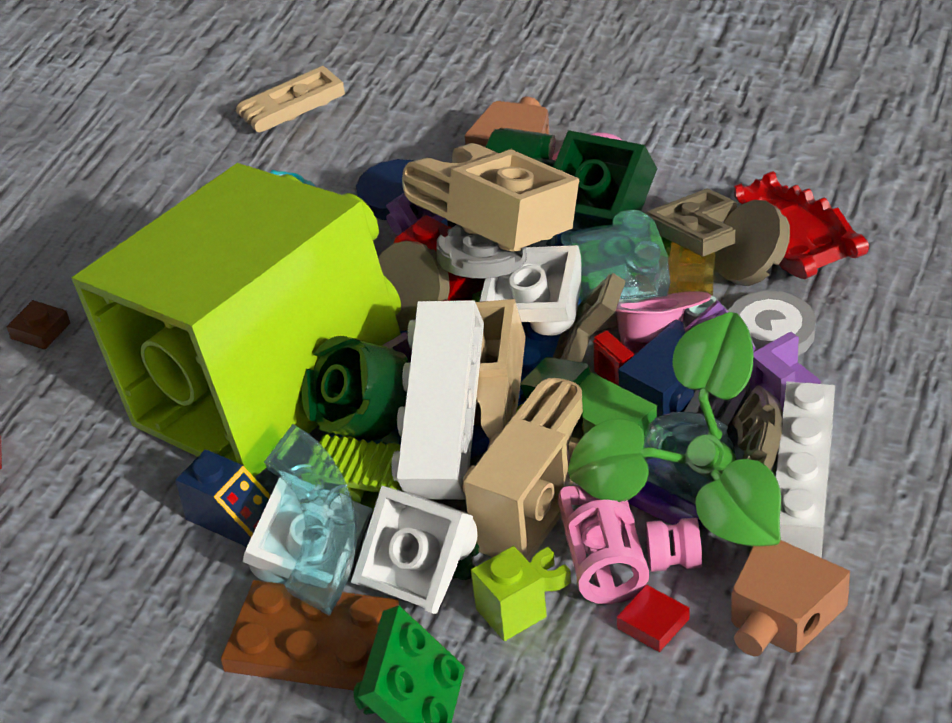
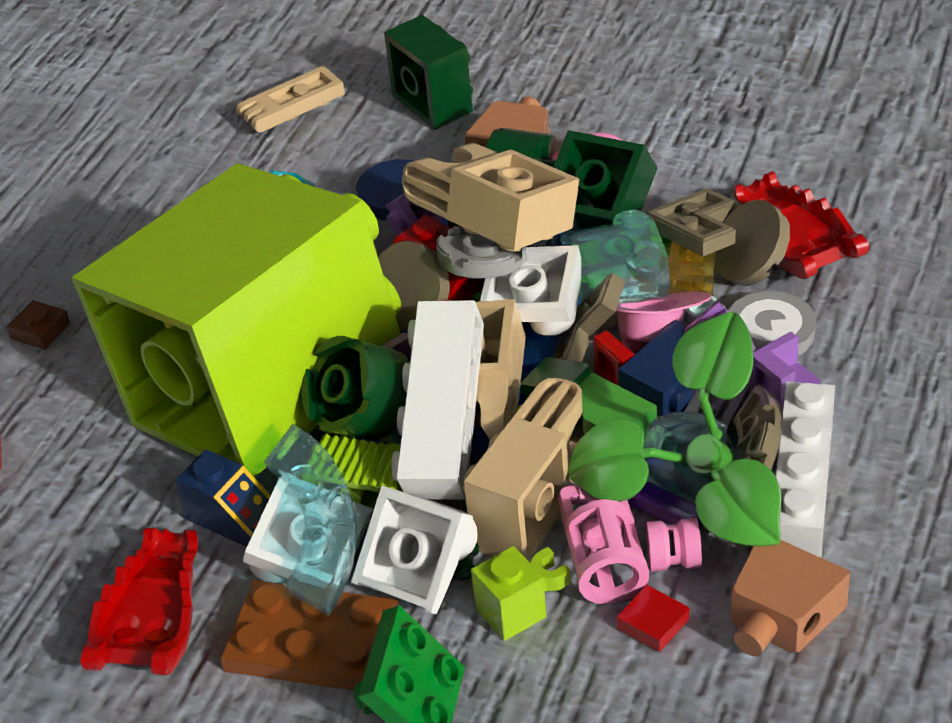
none -> red animal [80,528,199,676]
none -> dark green brick [384,15,473,130]

